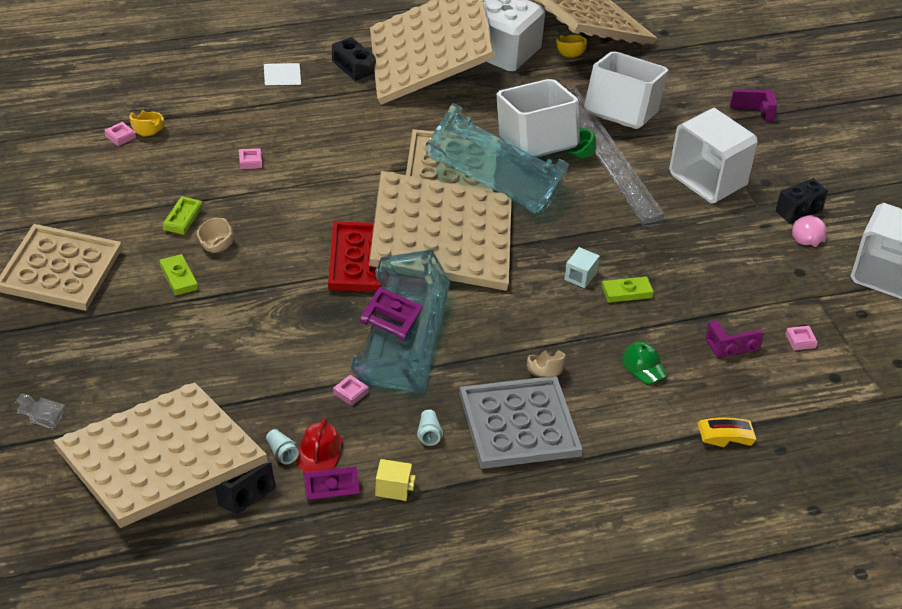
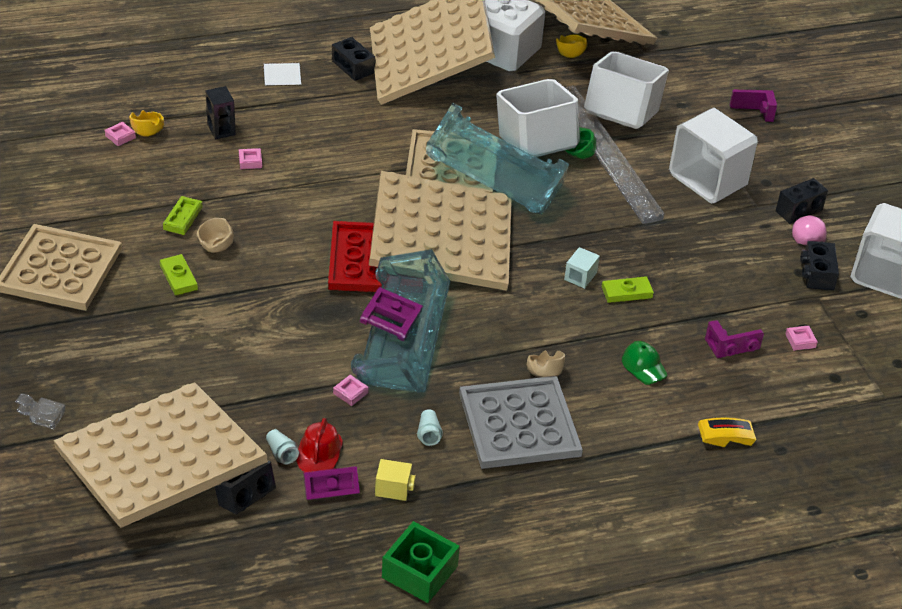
none -> black brick [205,86,236,140]
none -> green brick [382,521,460,603]
none -> black brick [800,241,839,291]

